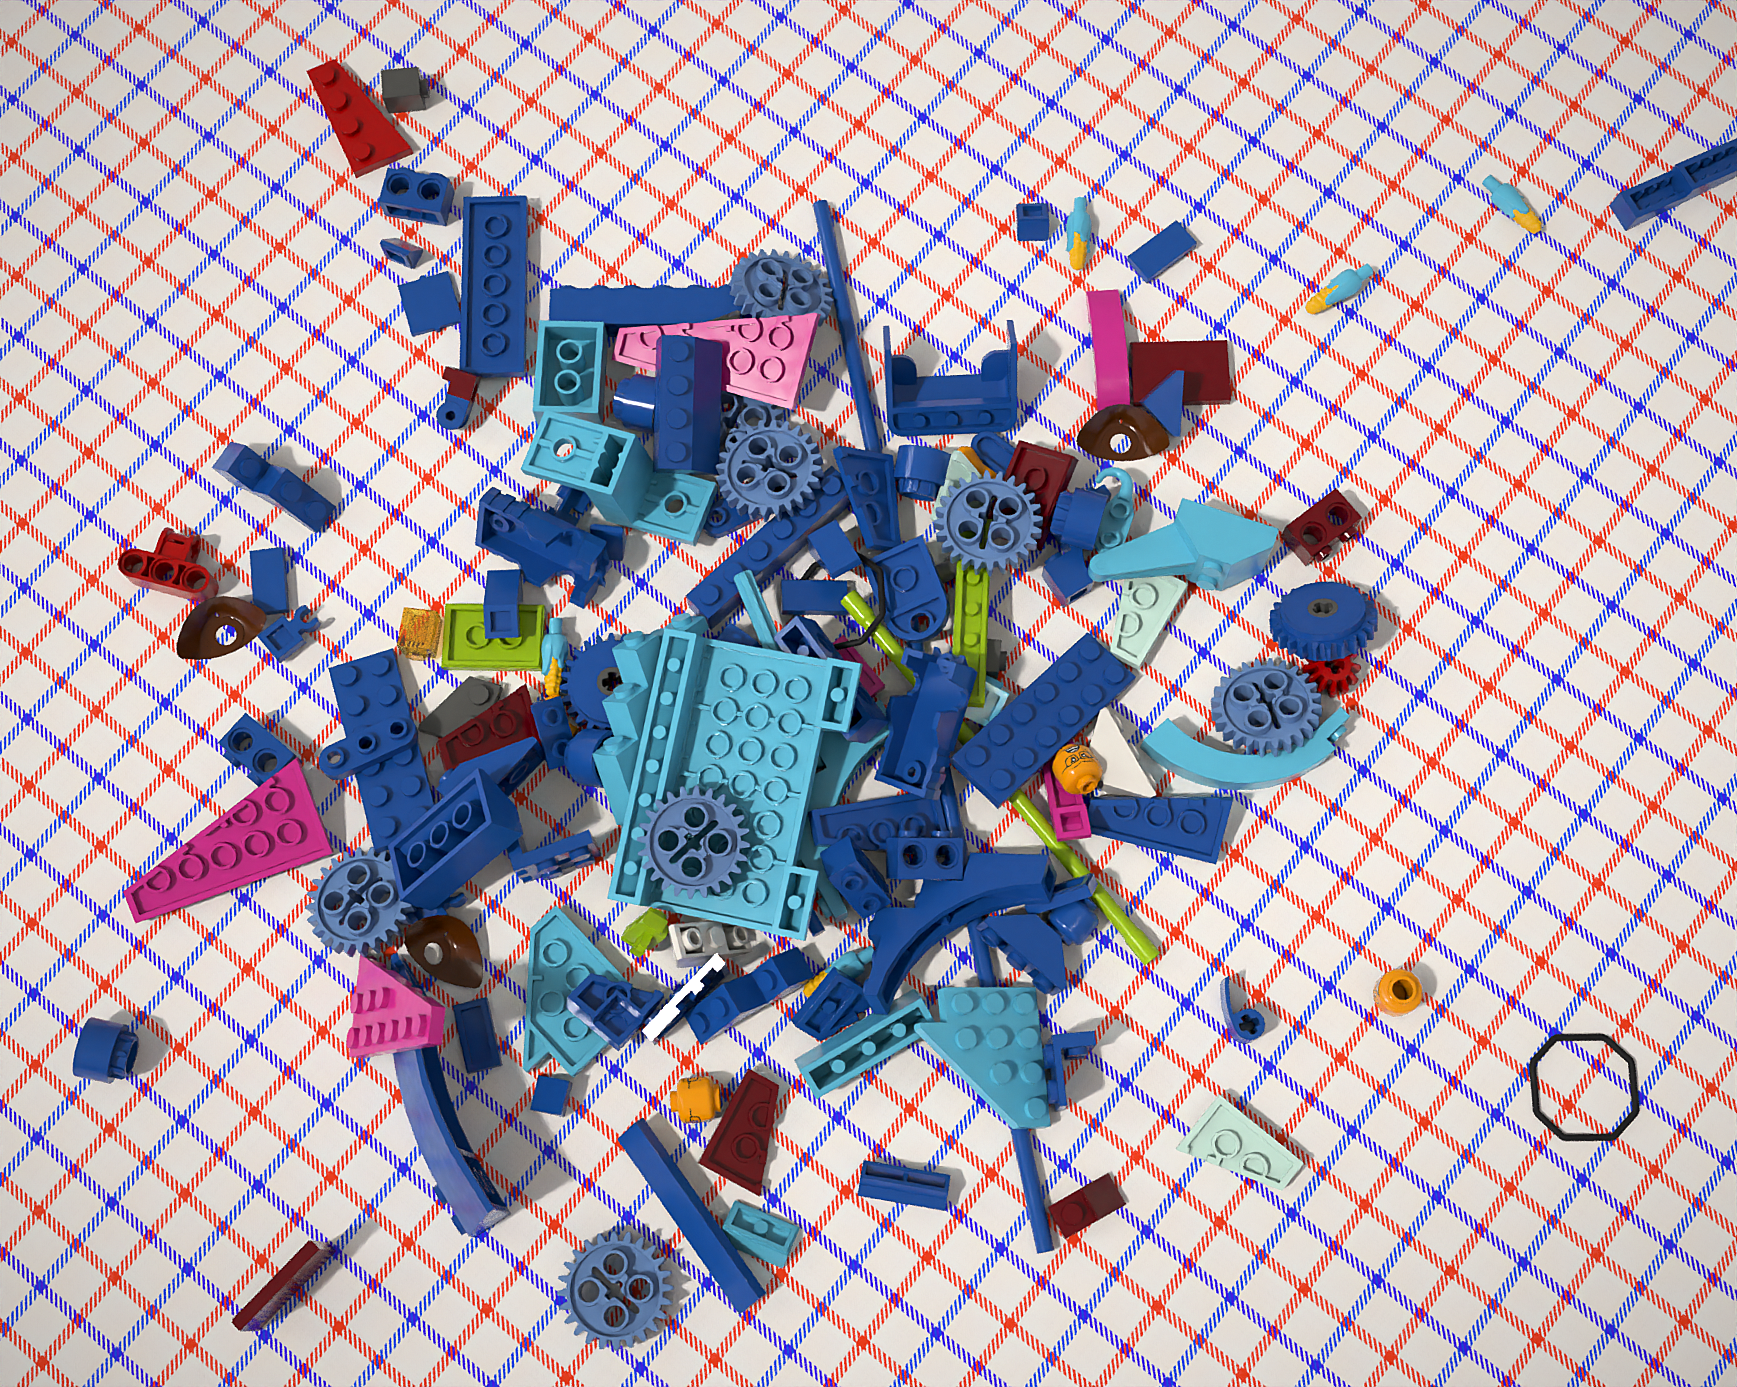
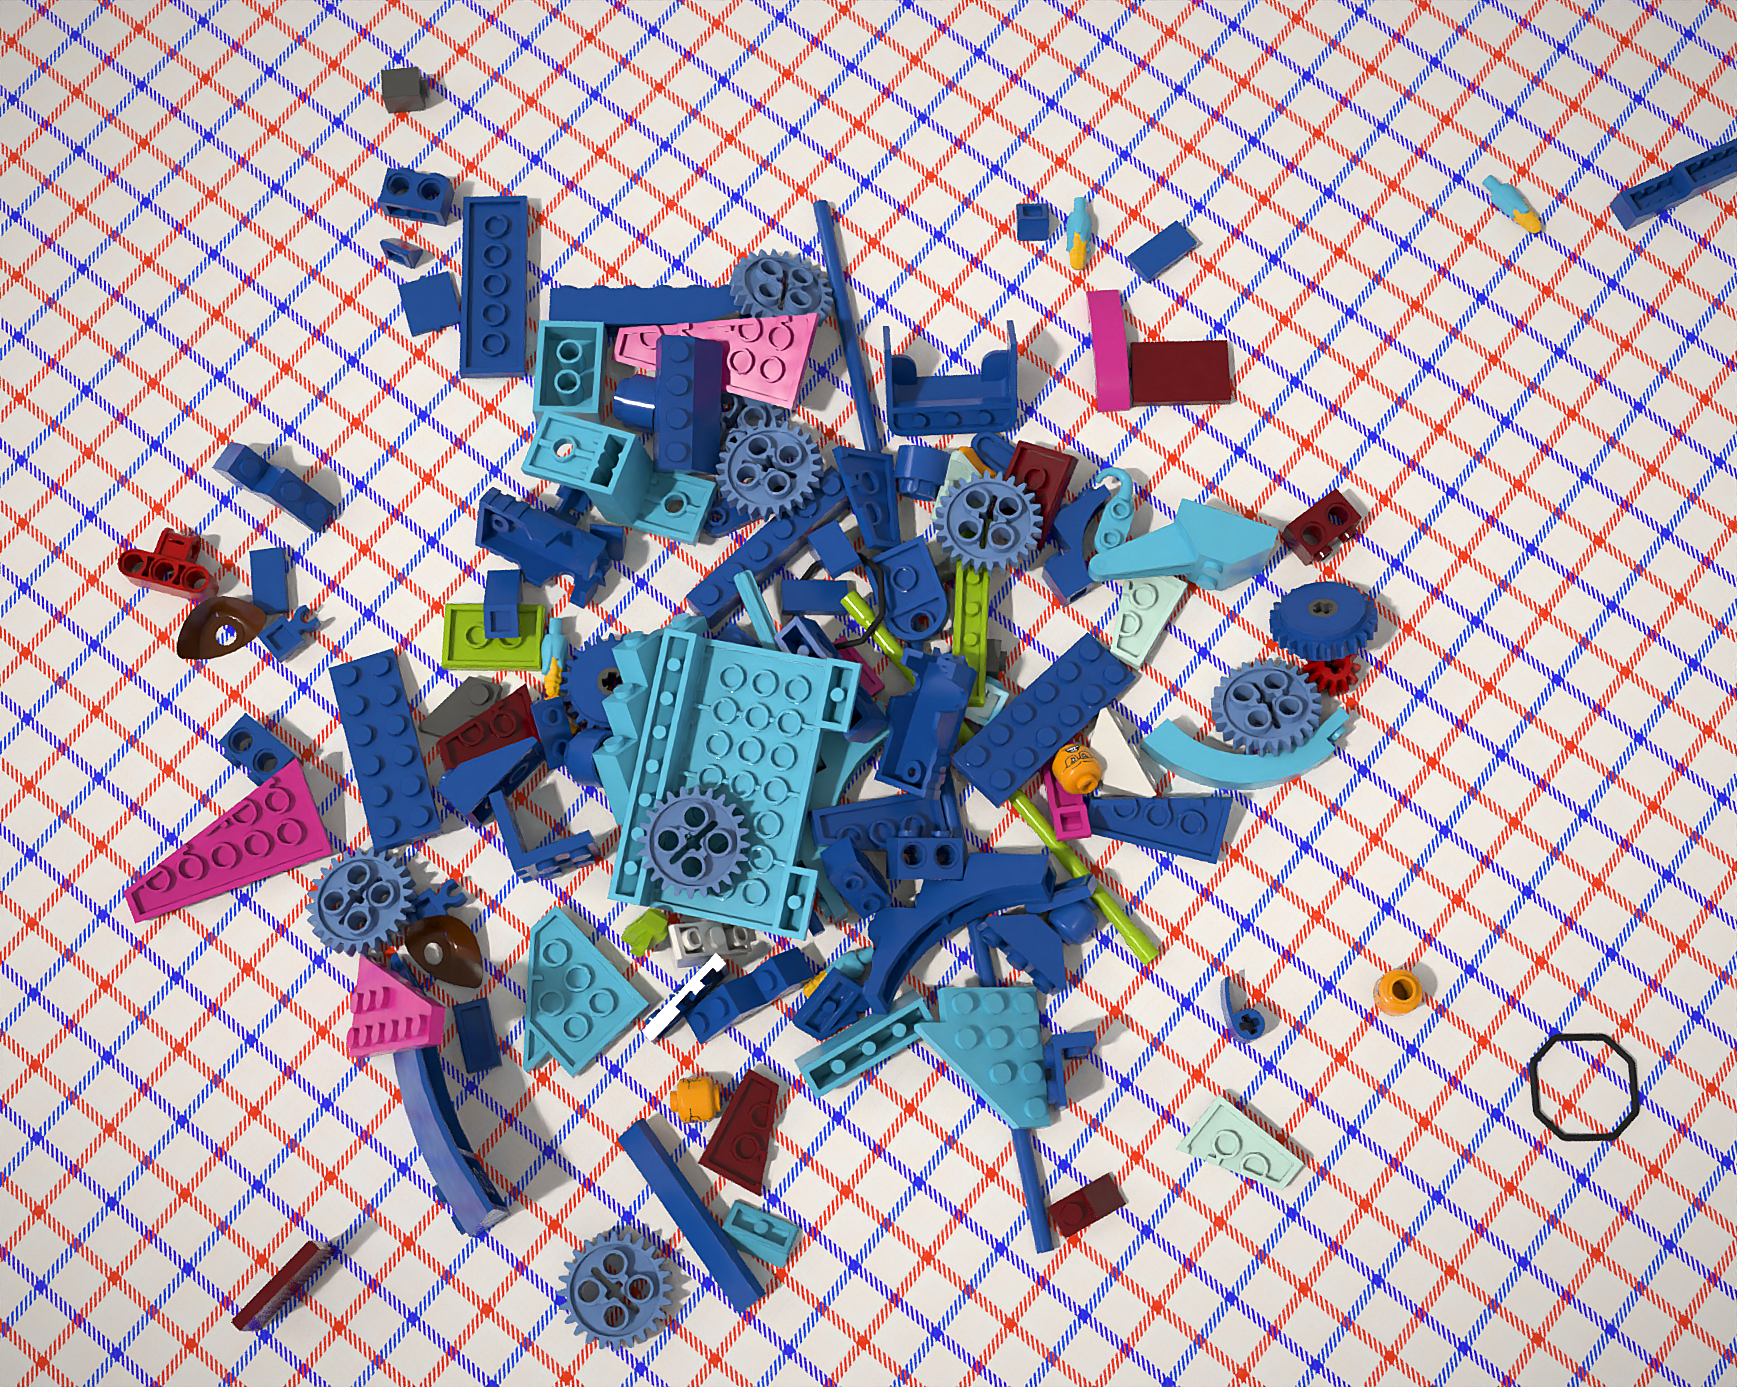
blue piece [72,1017,139,1084] -> none
red wing [306,59,414,178] -> none
blue plate [319,715,418,780] -> none
blue slope [388,768,523,911] -> none
clear yellow brick [397,607,443,661] -> none
leg [436,366,482,430] -> none
blue slope [530,1075,573,1117] -> none
blue slope [566,973,664,1051] -> none
blue piece [857,1160,951,1211] -> none
blue piece [1050,487,1108,552] -> none
reddish brown piece [1076,404,1170,462] -> none
blue slope [1139,370,1184,437] -> none
medium azure piece [1305,263,1374,314] -> none

